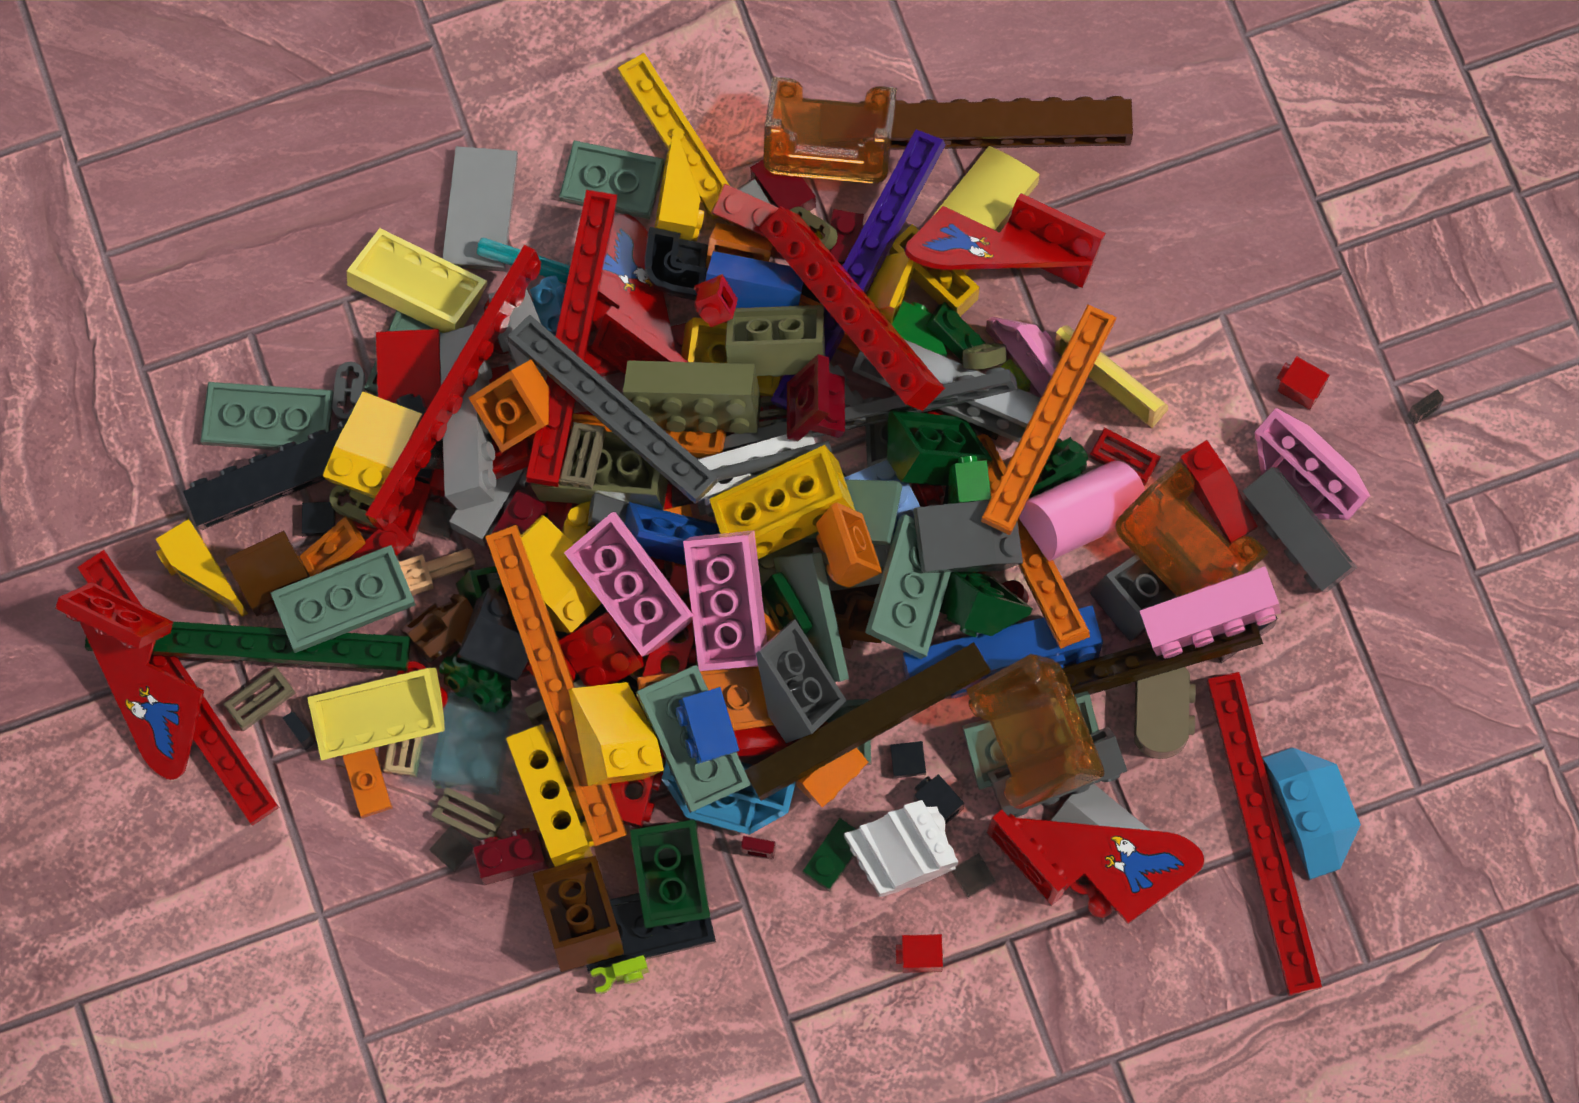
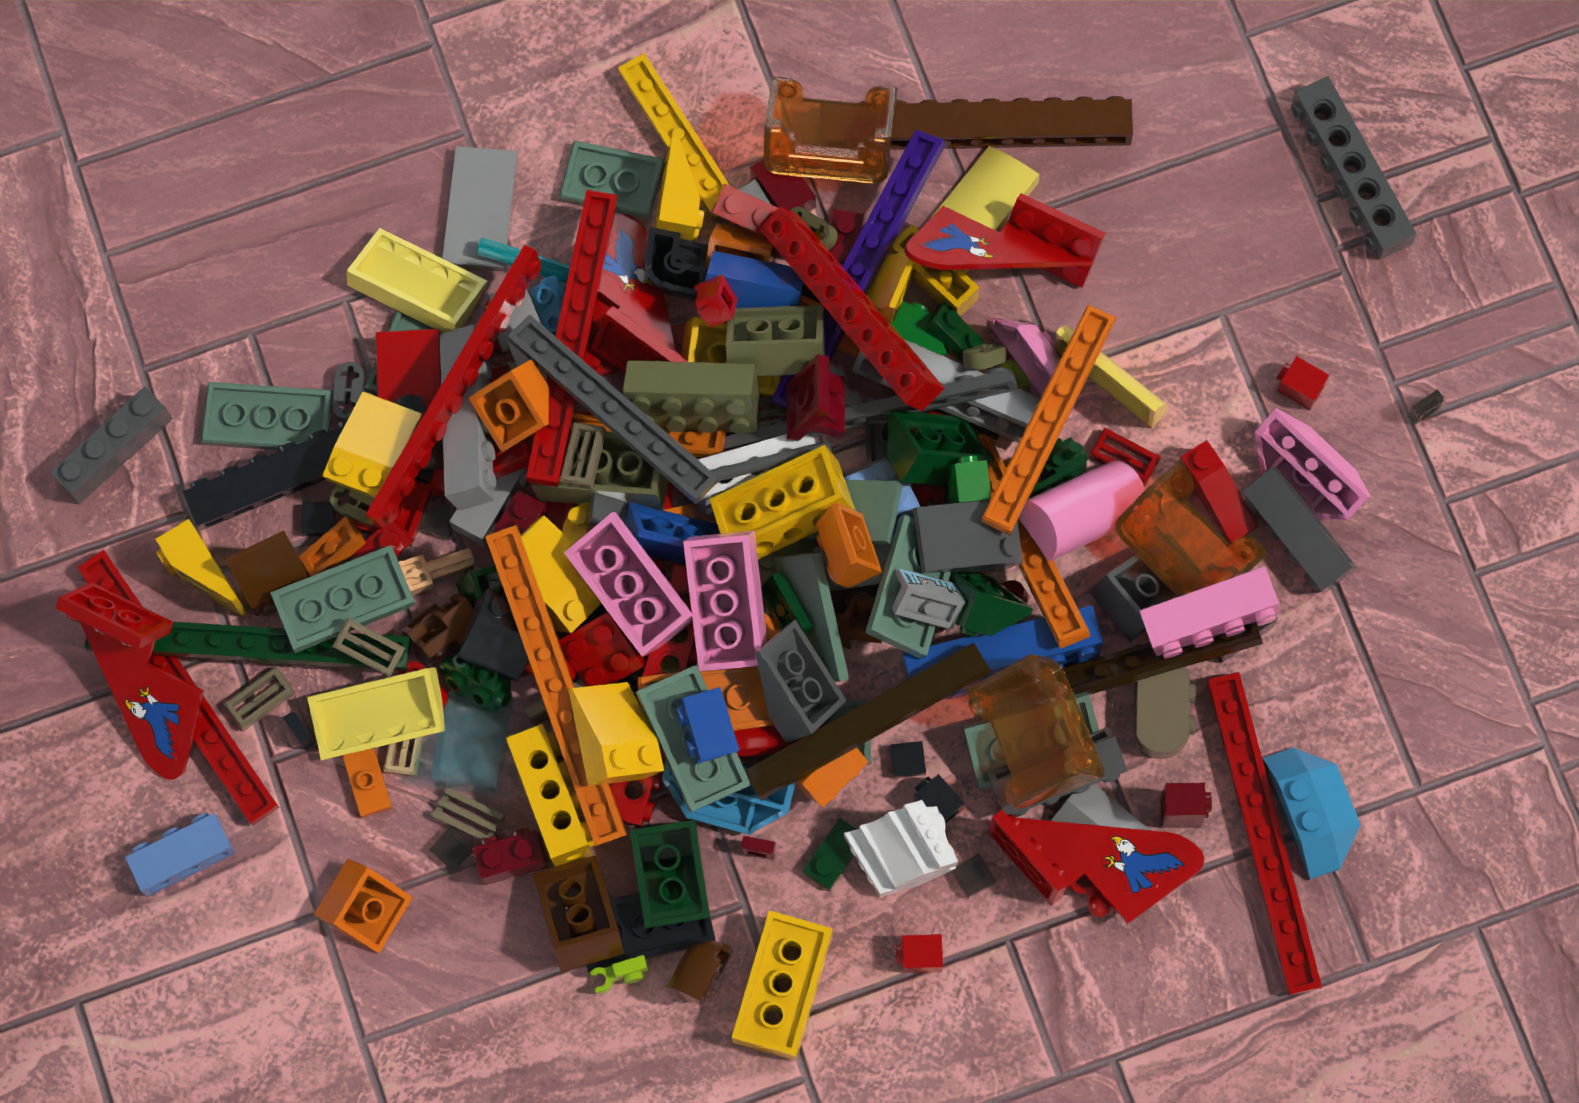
none -> dark grey brick [50,386,173,504]
none -> medium blue brick [125,813,236,897]
none -> orange slope [314,858,413,954]
none -> dark tan tile [332,618,405,677]
none -> reddish brown brick [666,940,733,1005]
none -> yellow brick [732,910,833,1061]
none -> light grey panel [892,568,965,629]
none -> dark red brick [1160,782,1212,828]
none -> dark grey brick [1291,76,1417,260]

